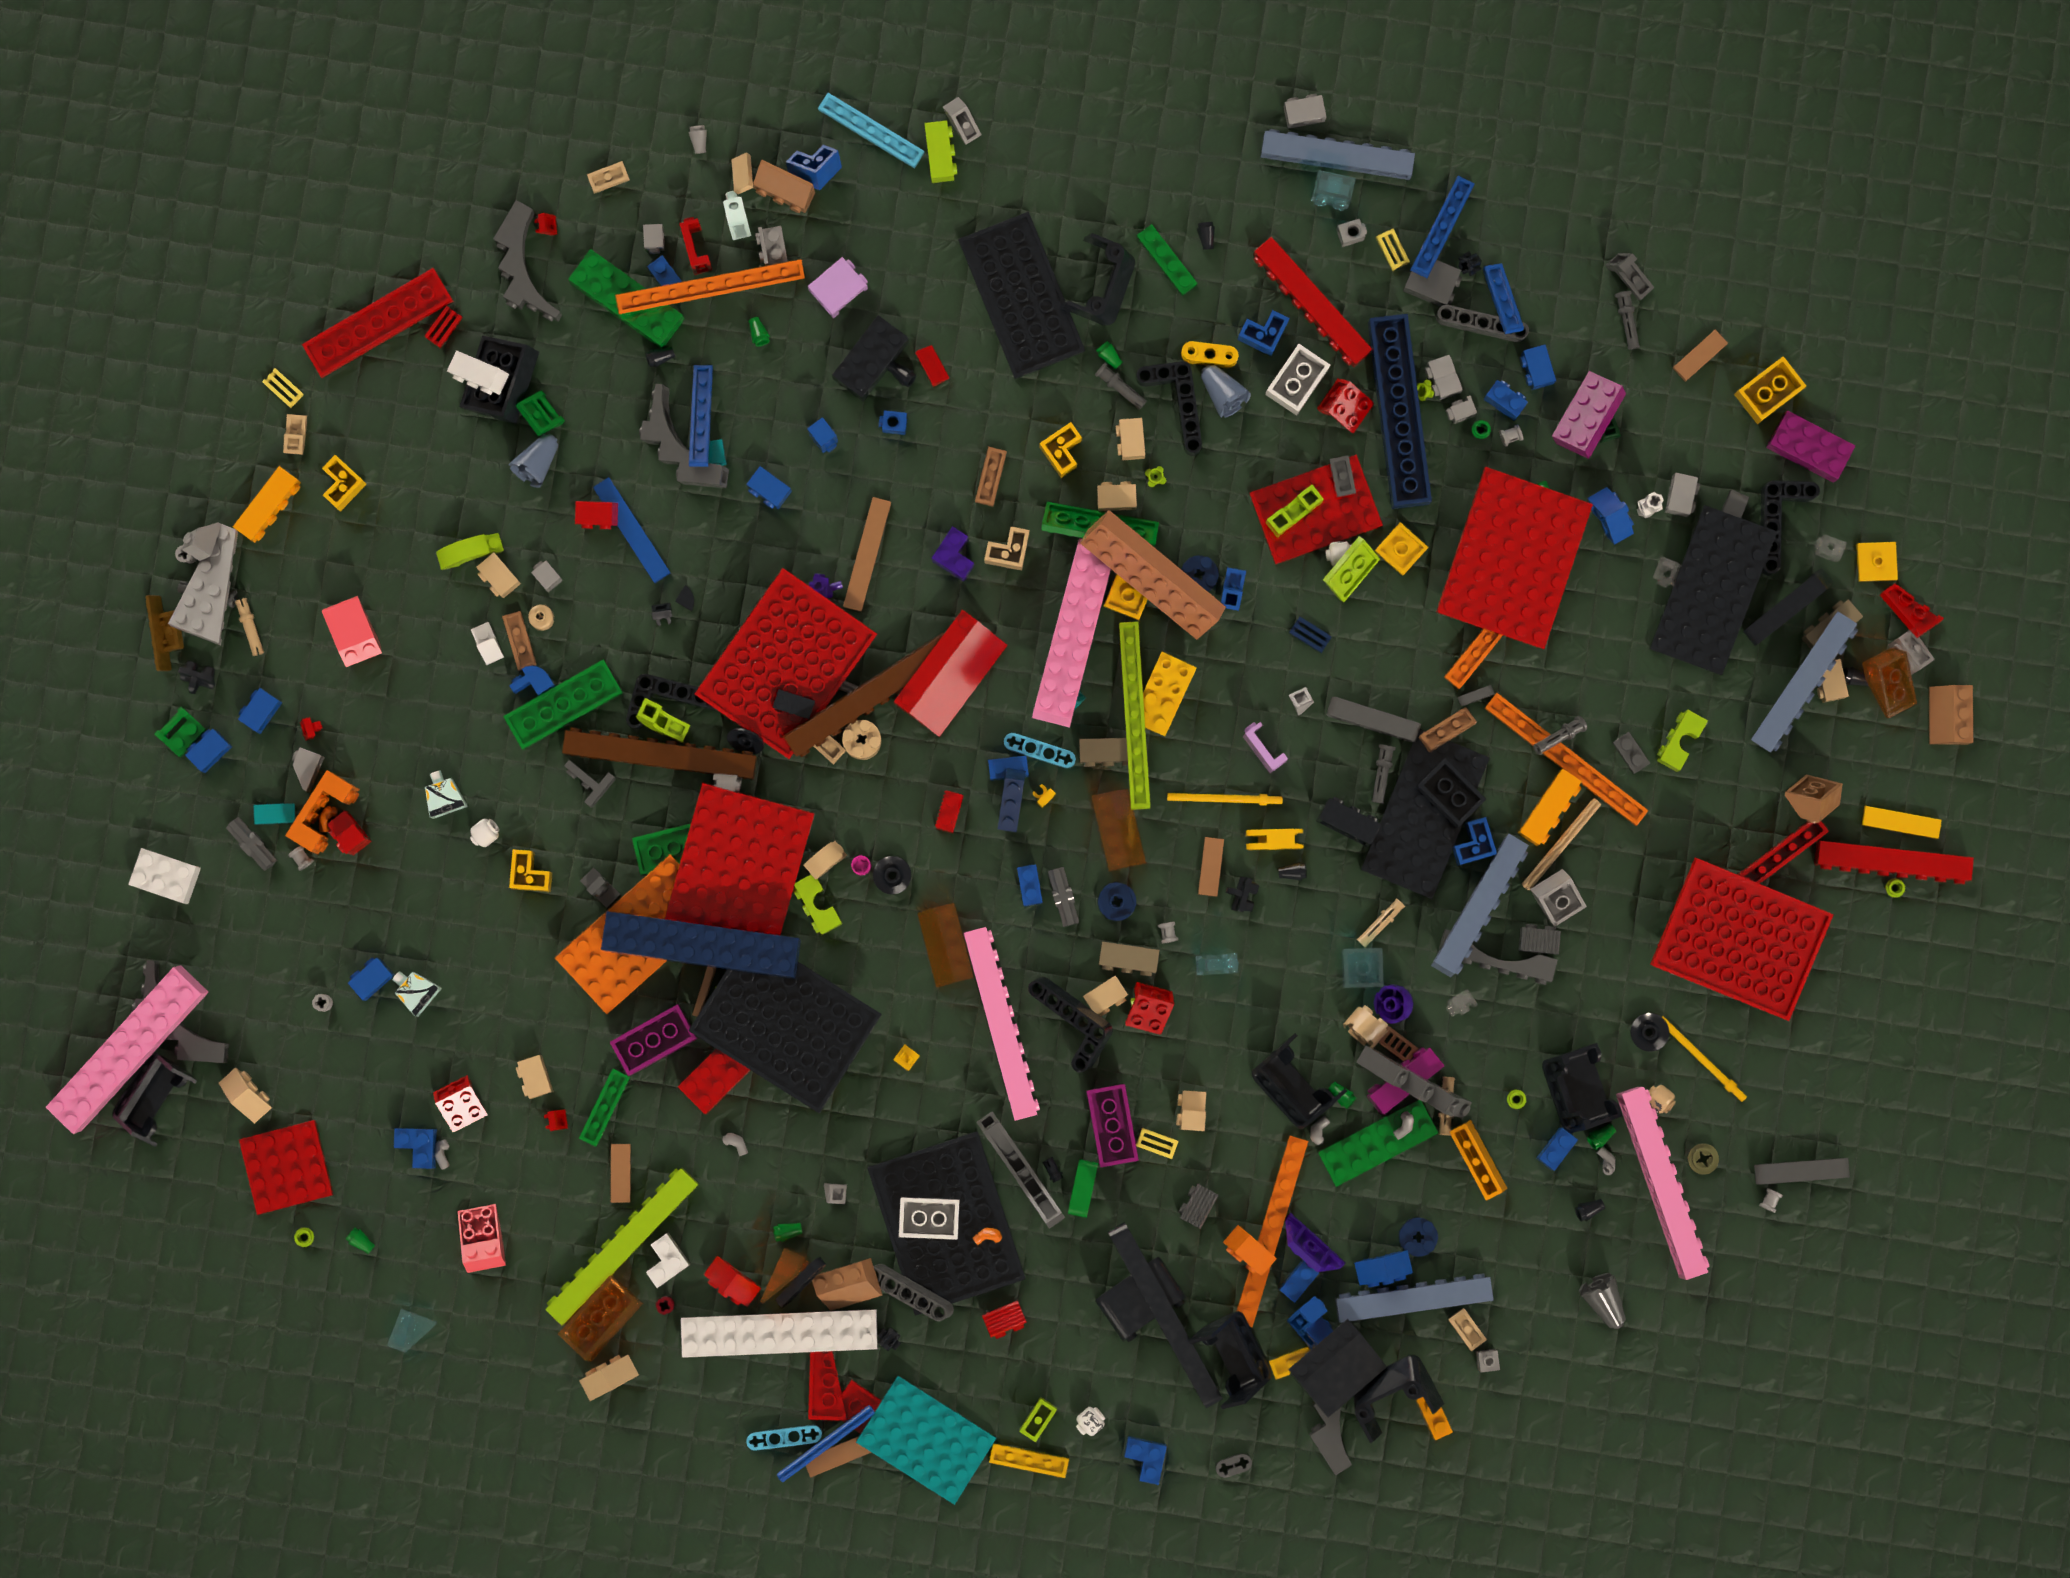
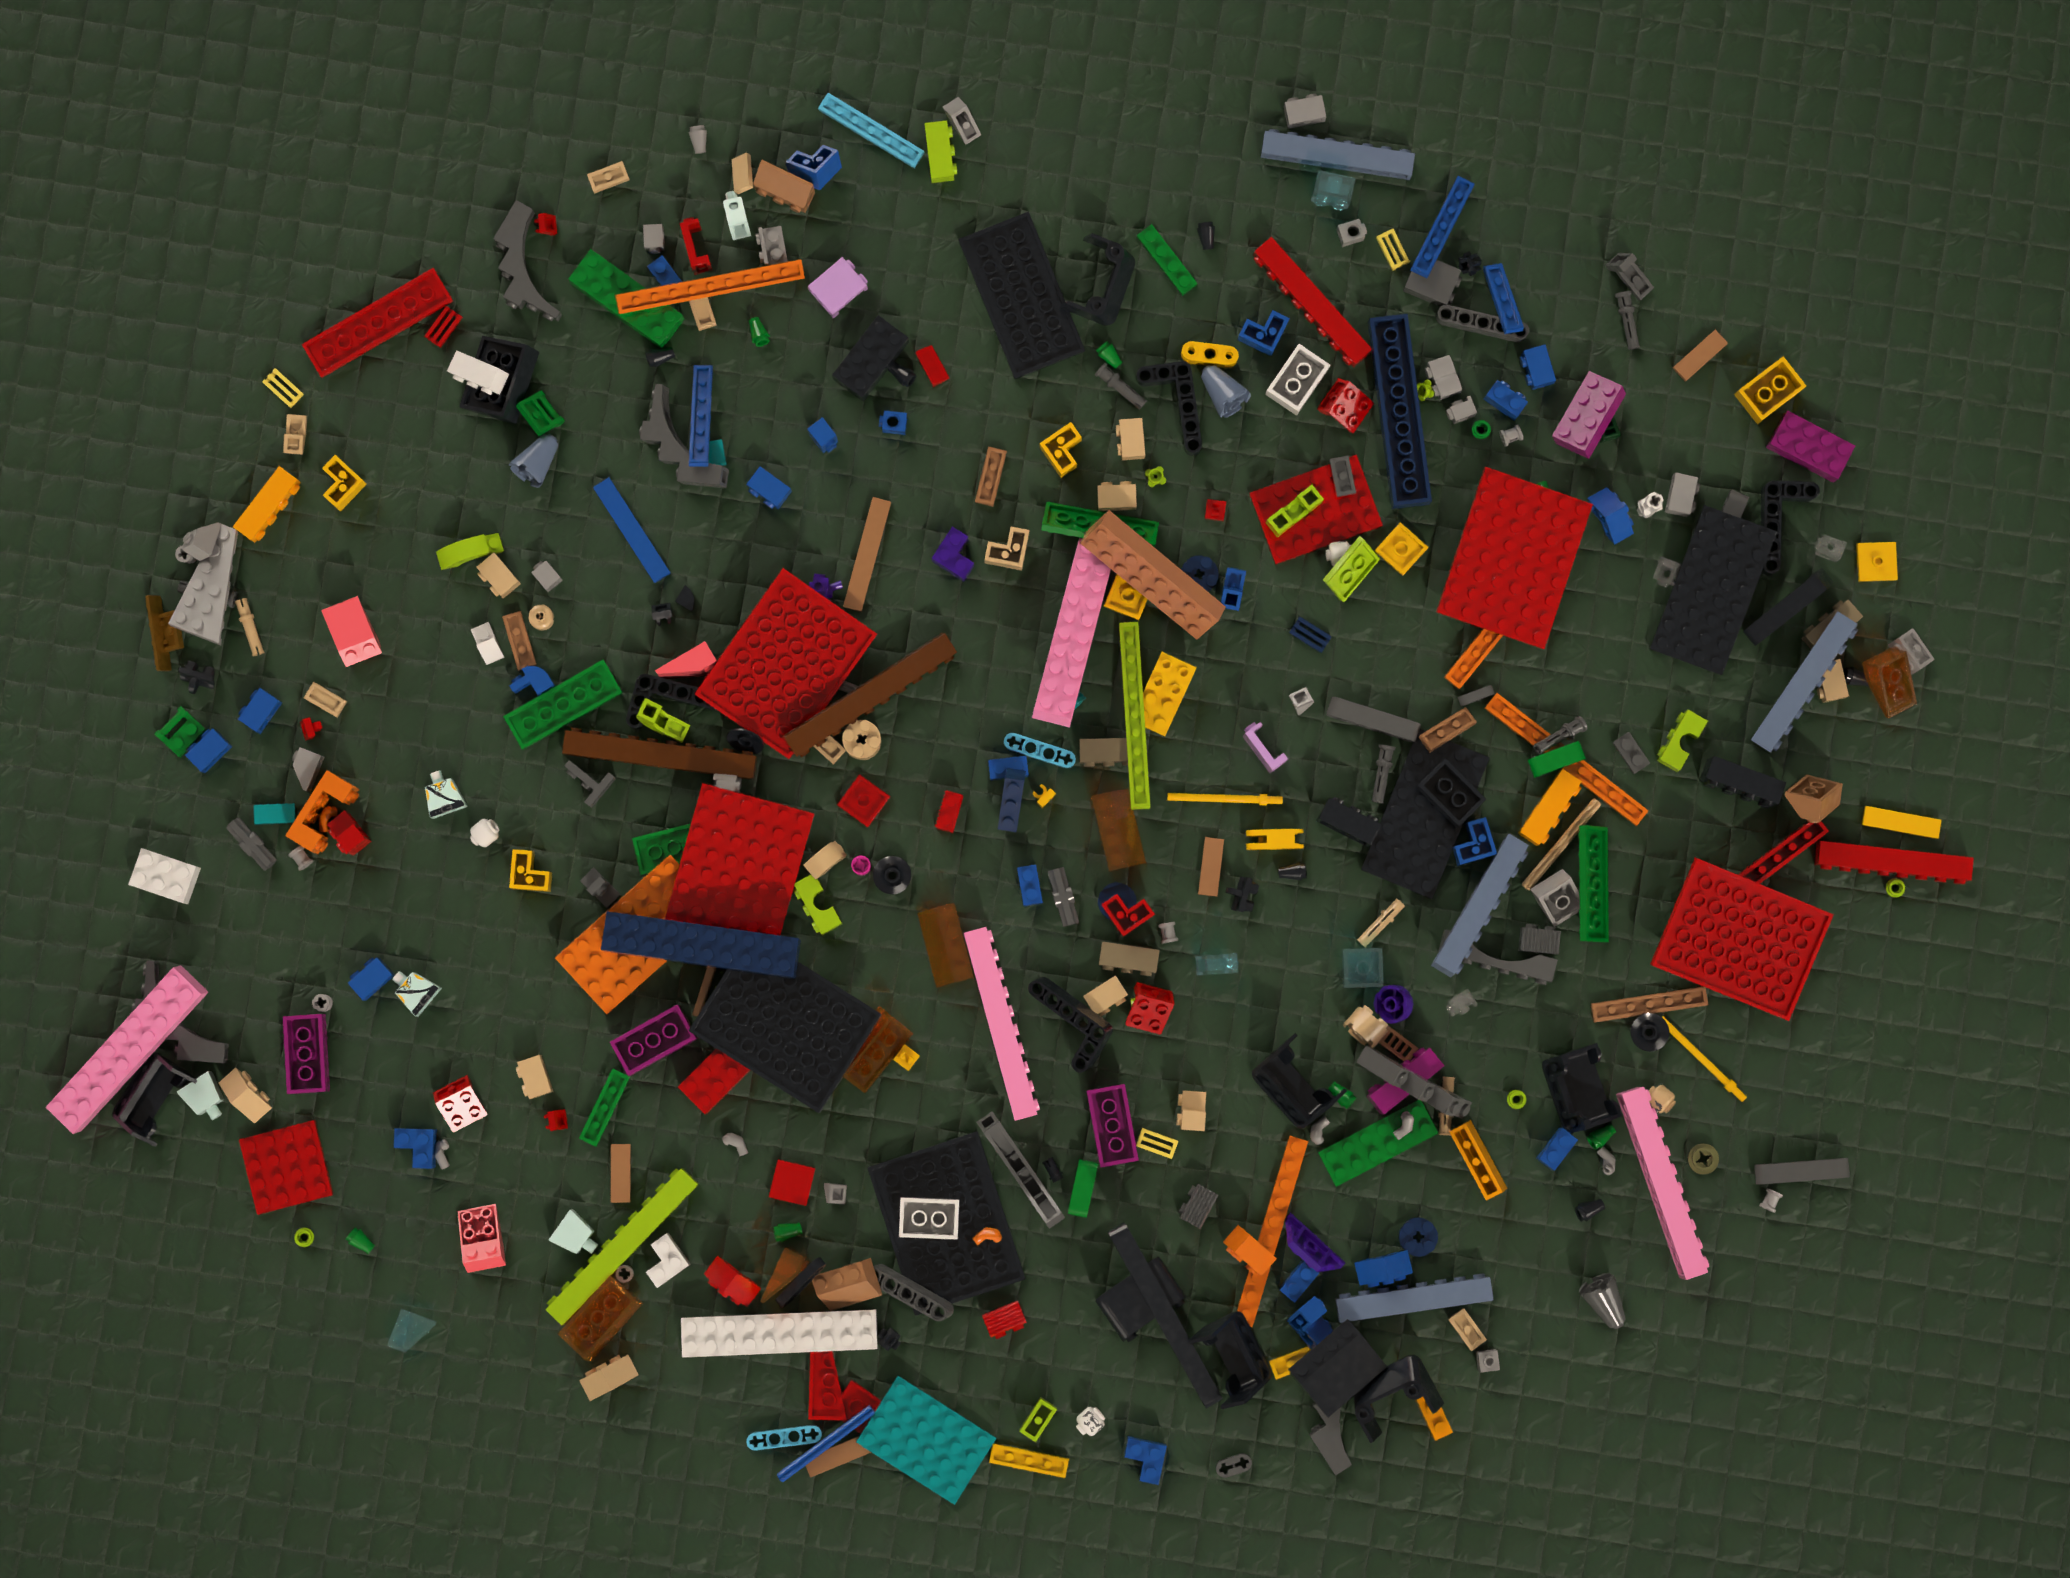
red brick [575,501,618,529] -> none
dark red bush [656,1296,675,1315] -> none
black tile [772,689,815,719] -> none
red slope [893,609,1008,737] -> none
red wing [1880,584,1944,638] -> none
medium nougat slope [1929,685,1973,745] -> none
none -> light aqua torso [177,1071,224,1120]
none -> magenta brick [283,1014,330,1094]
none -> tan tile [304,682,347,718]
none -> light aqua torso [549,1209,598,1254]
none -> light grey bush [616,1265,634,1283]
none -> coral slope [655,642,717,679]
none -> tan tile [689,297,717,331]
none -> red tile [769,1159,816,1206]
none -> red tile [837,774,890,827]
none -> clear orange slope [843,1006,913,1093]
none -> red brick [1101,894,1155,937]
none -> red tile [1205,499,1226,521]
none -> green beam [1527,741,1586,778]
none -> green plate [1578,825,1609,942]
none -> medium nougat tile [1591,986,1708,1023]
none -> black brick [1699,756,1787,809]

